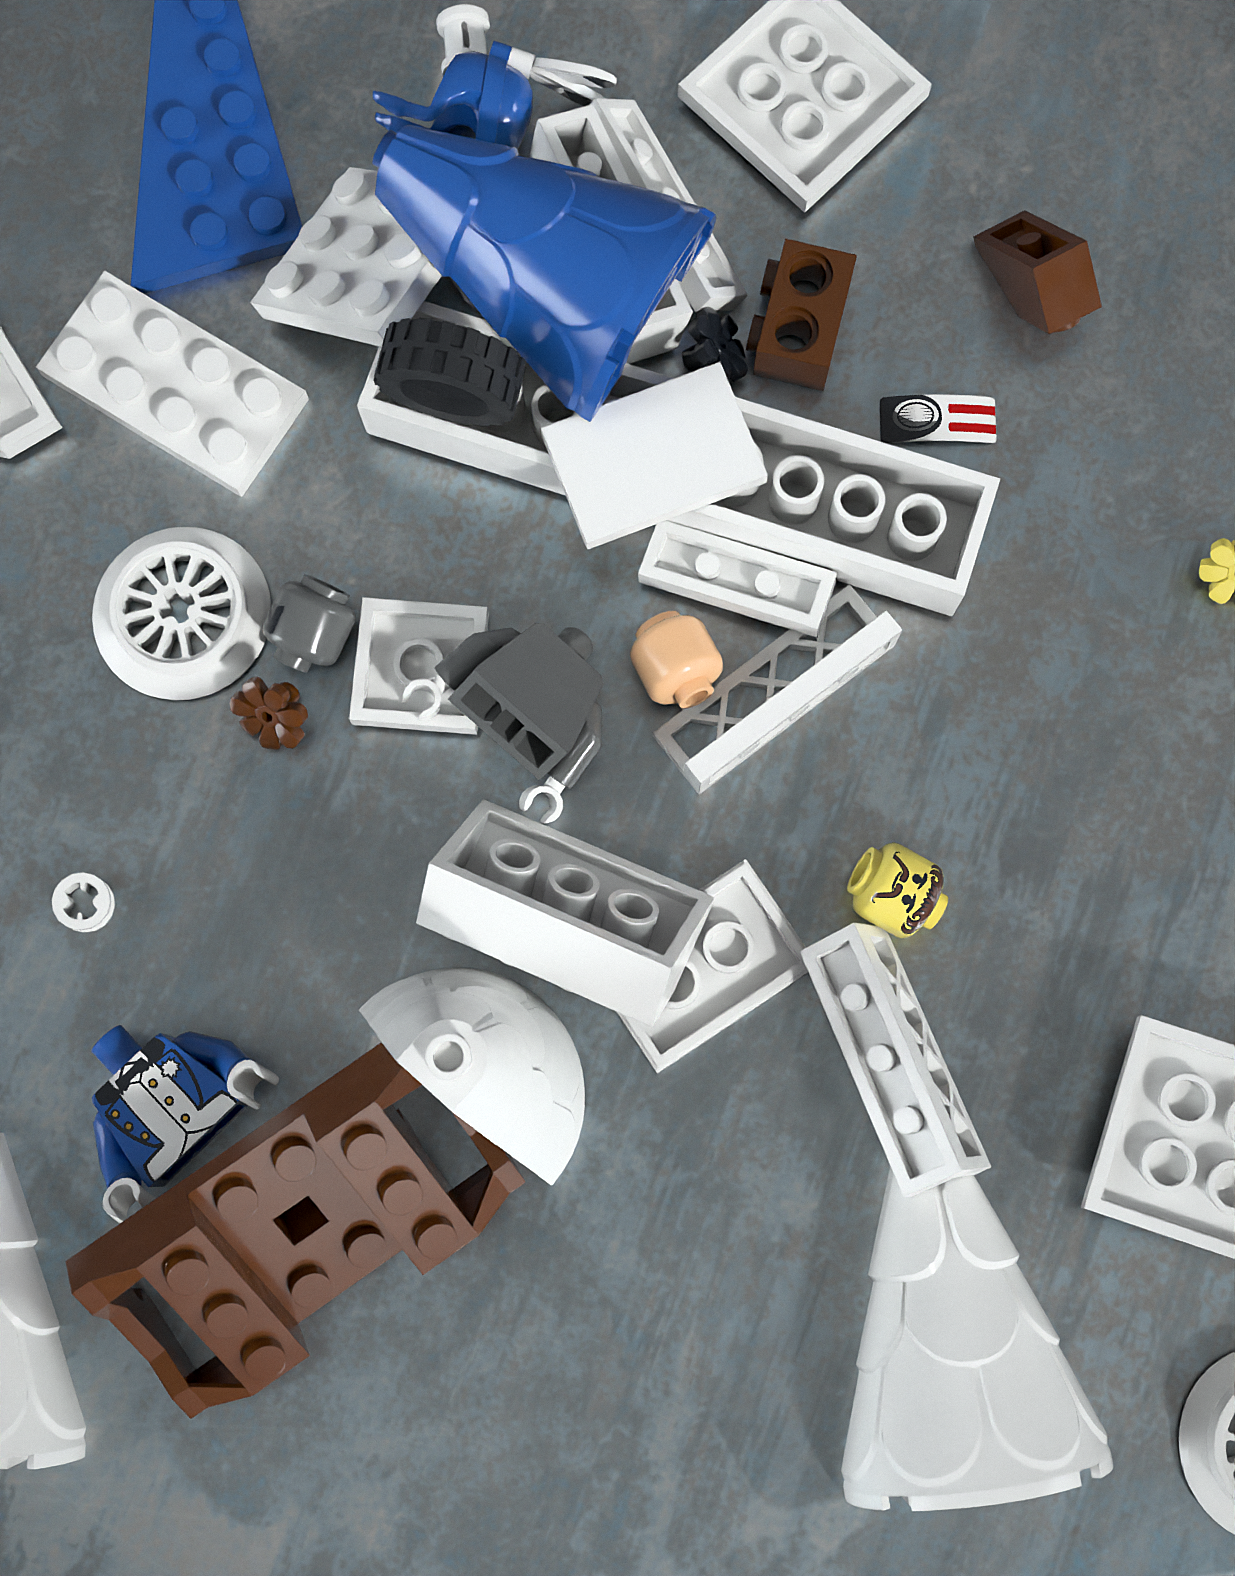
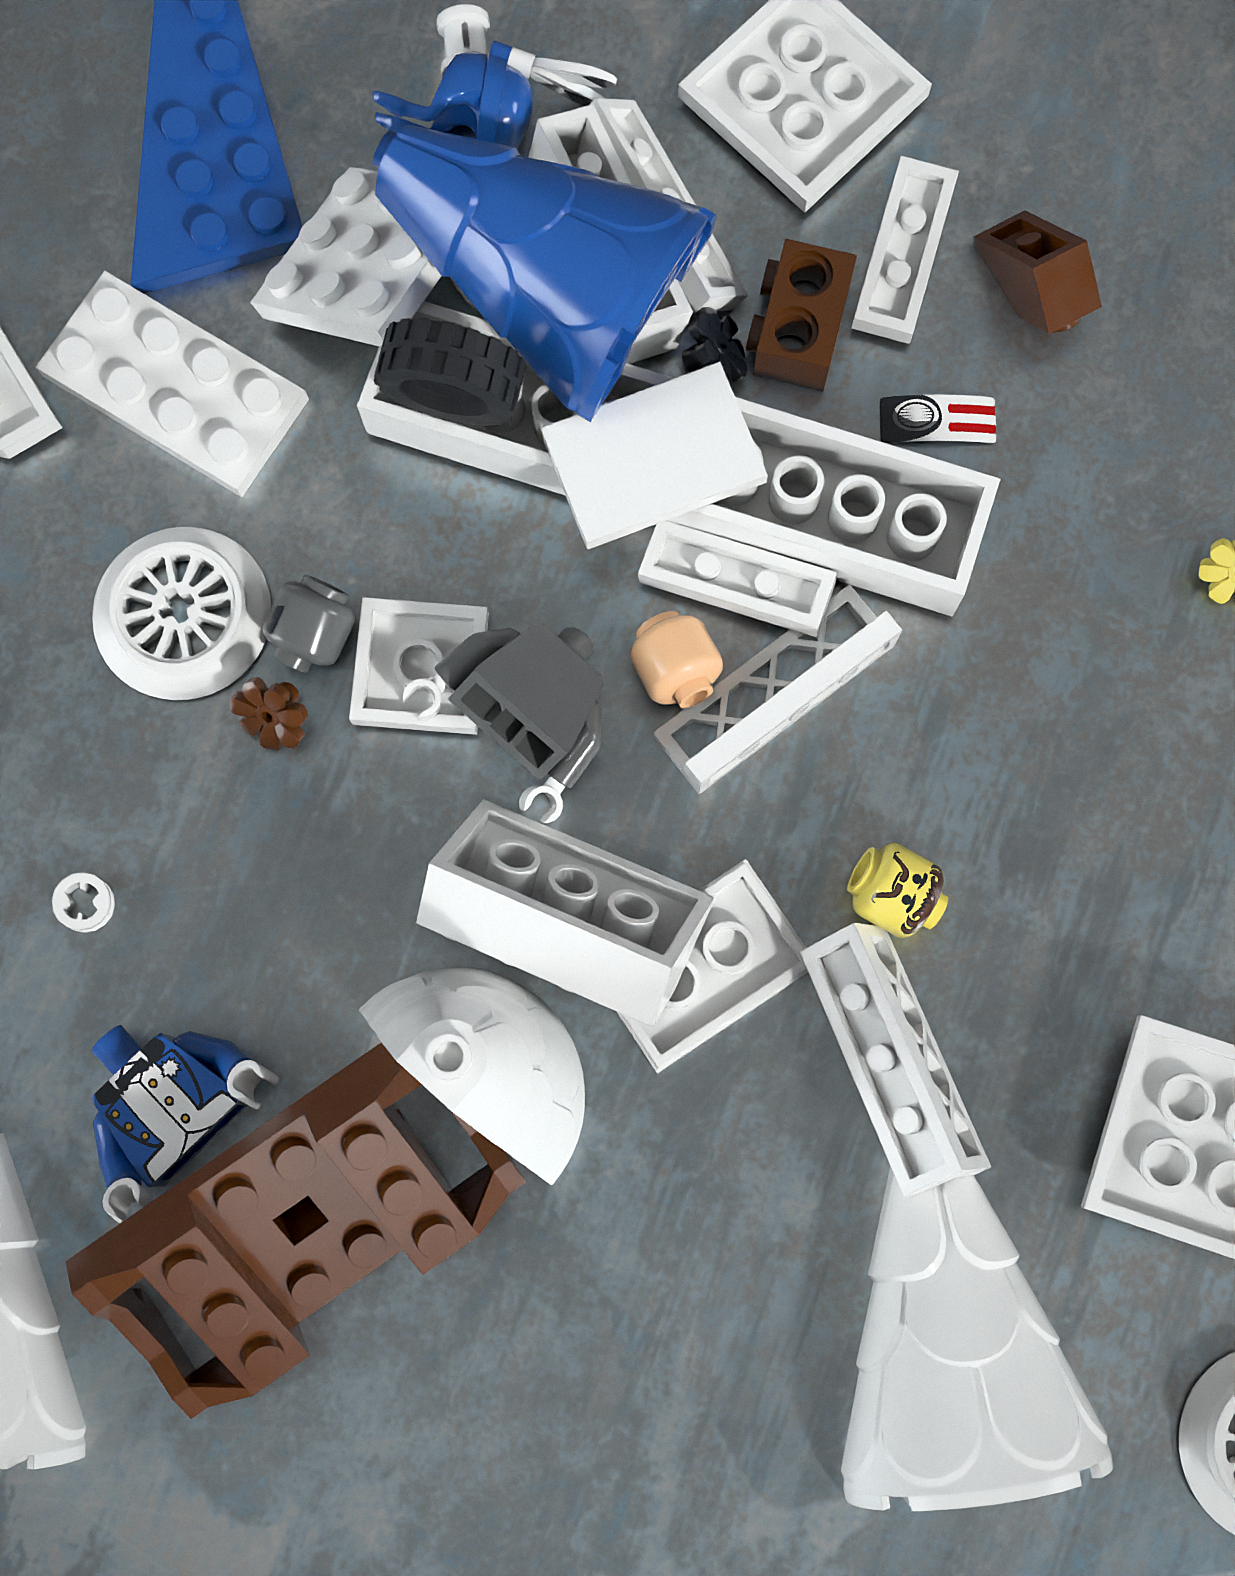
none -> white plate [851,156,959,344]

